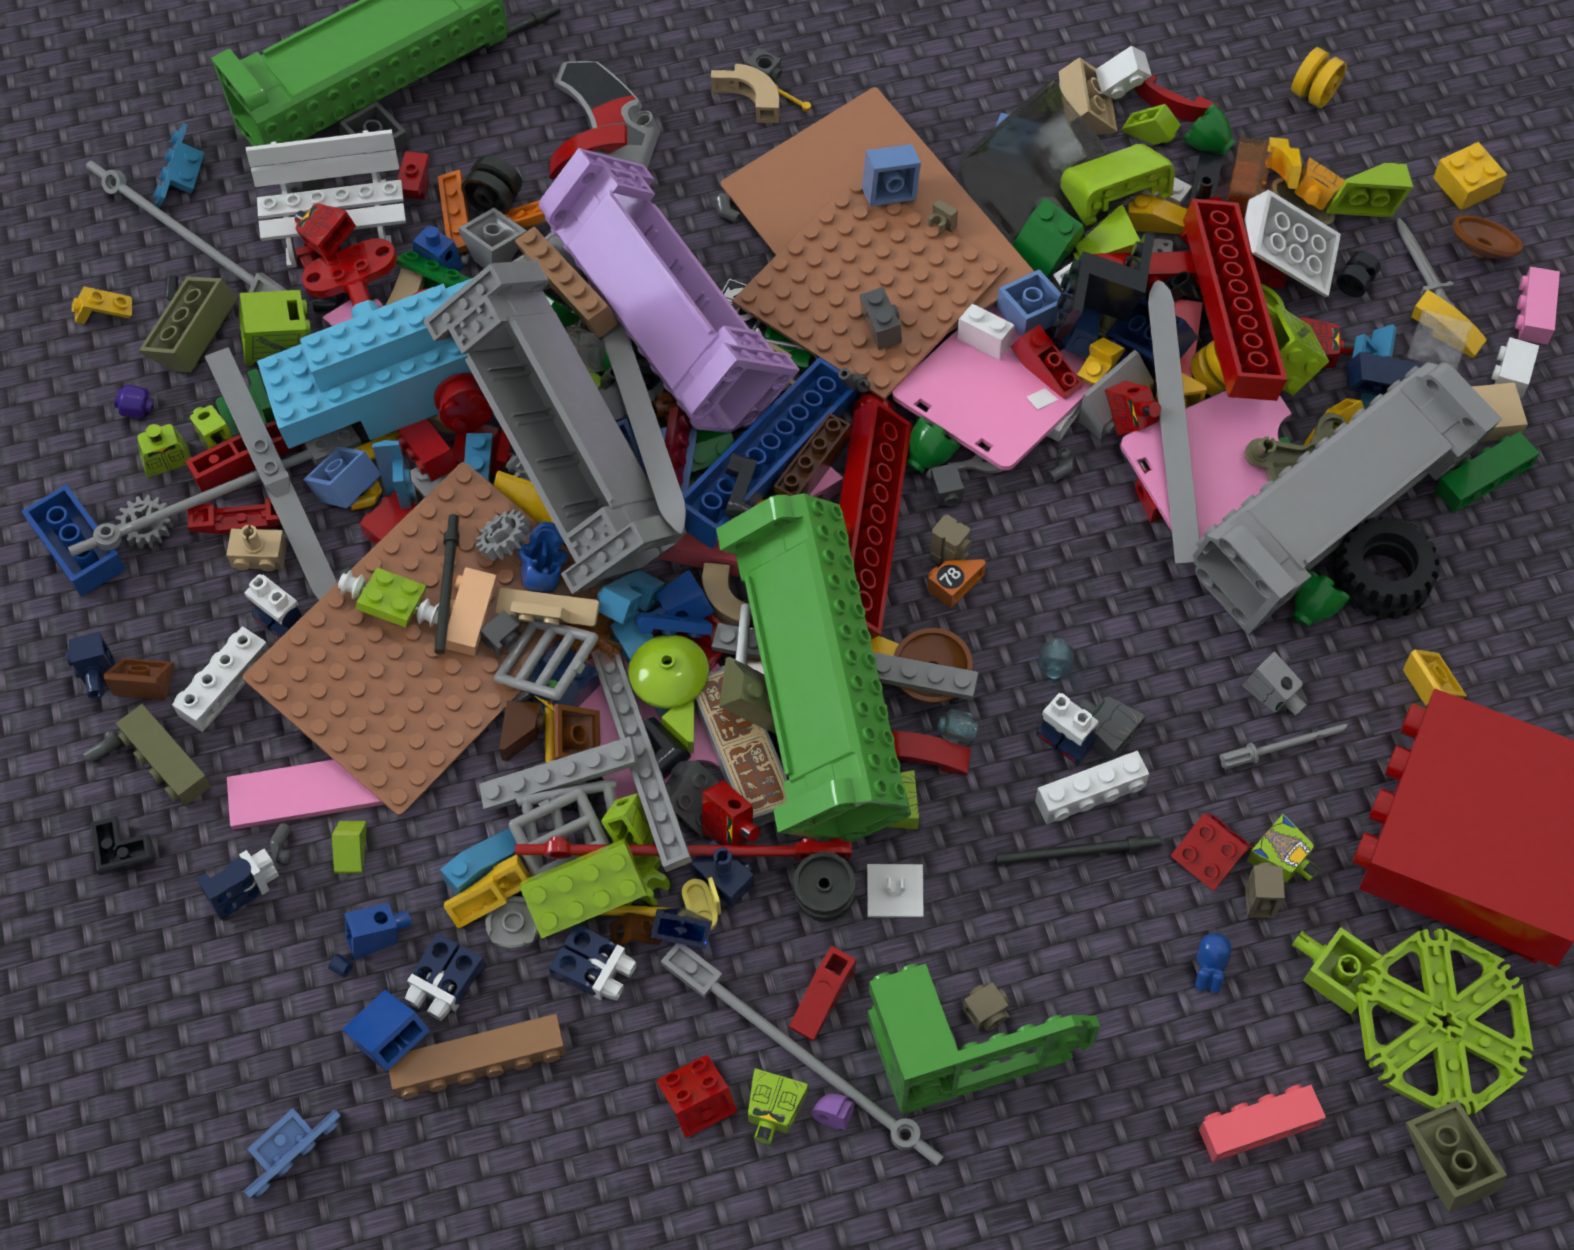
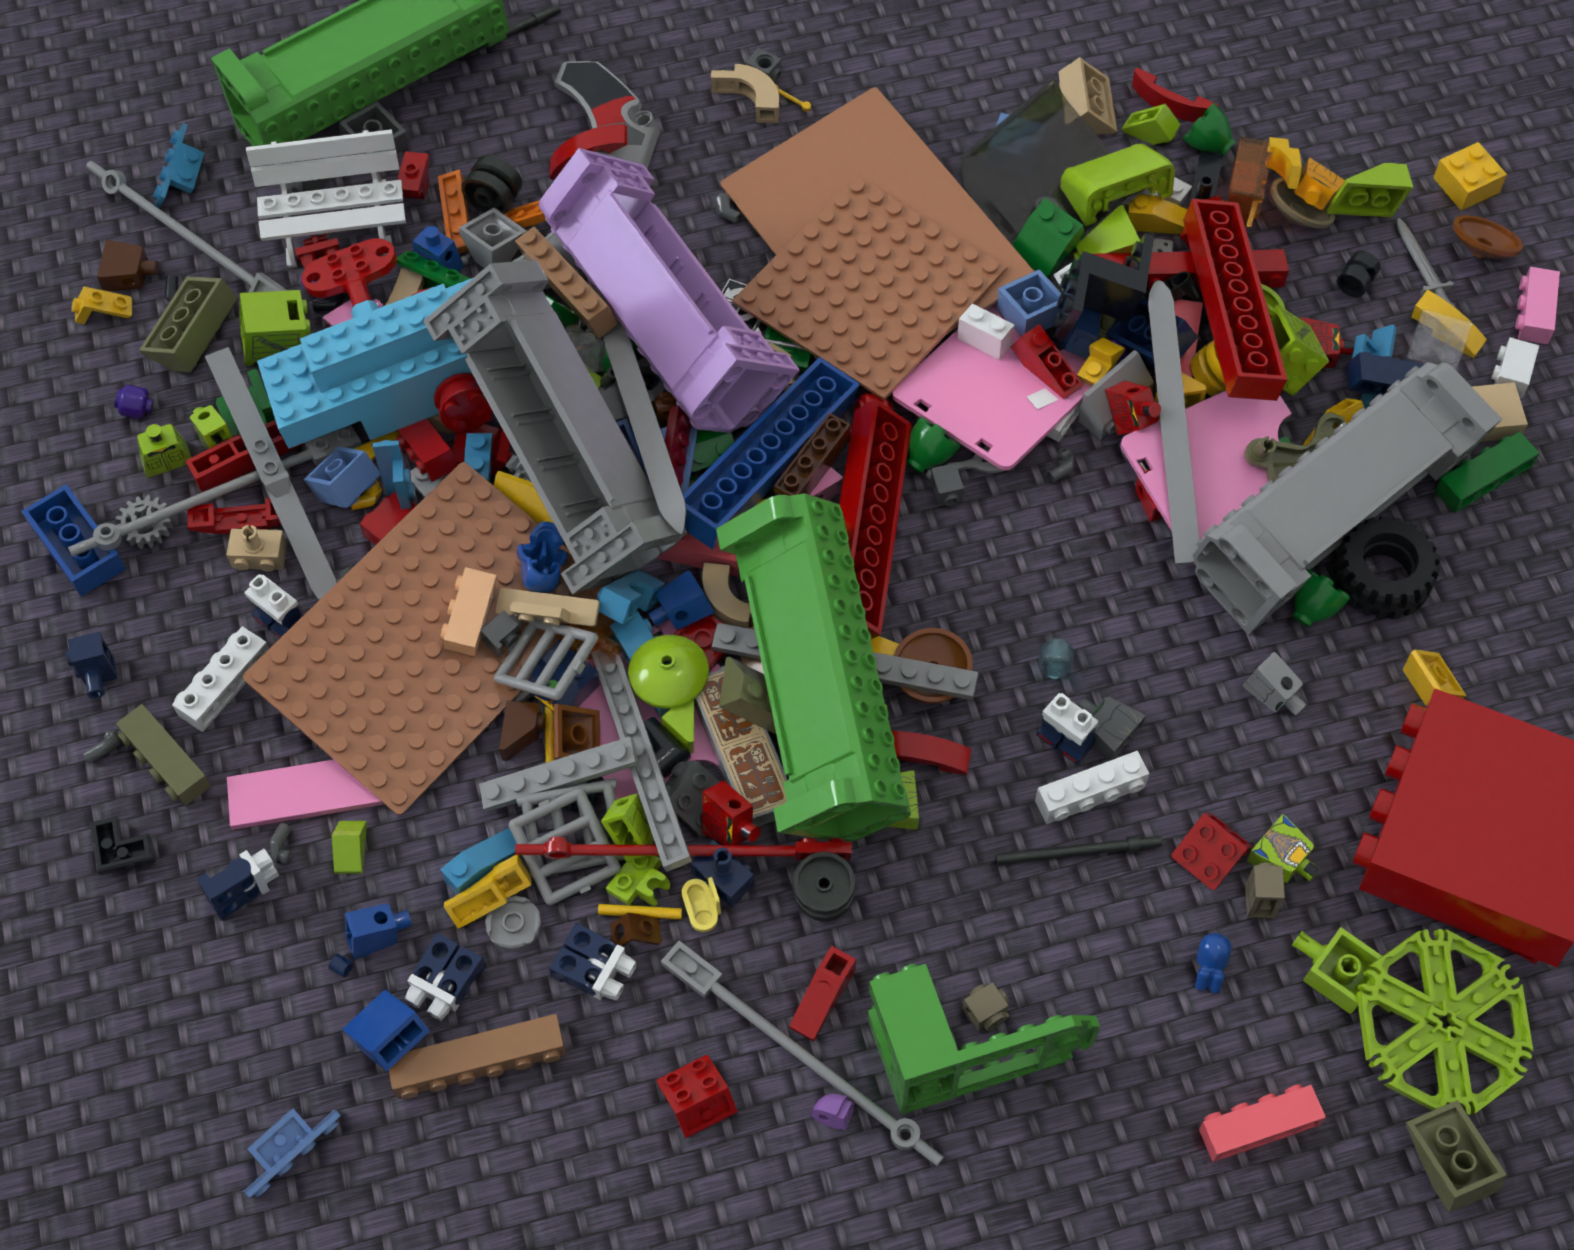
dark orange slope [104,658,174,700] -> none
red torso [295,203,356,260] -> none
lime plate [338,567,439,628] -> none
pearl dark grey bar [434,514,460,655] -> none
light grey gear [476,509,531,561] -> none
lime brick [520,838,647,939] -> none
blue plate [634,612,713,638] -> none
clear blue slope [651,908,712,949] -> none
black beam [724,453,758,519] -> none
white bar [736,604,751,665] -> none
lime torso [748,1068,808,1144] -> none
dark grey arm [838,368,870,393] -> none
dark grey brick [860,287,902,350] -> none
medium blue brick [862,144,921,207] -> none
white piece [867,864,923,918] -> none
orange slope [927,559,986,608] -> none
dark tan tile [928,199,958,233] -> none
dark tan brick [930,514,972,564] -> none
clear light blue head [937,709,978,746] -> none
clear brick [1036,115,1087,172] -> none
white brick [1095,46,1152,100] -> none
light grey piece [1219,724,1348,769] -> none
white slope [1245,190,1341,298] -> none
yellow wheel [1291,47,1347,108] -> none
none -> reddish brown torso [97,240,159,292]

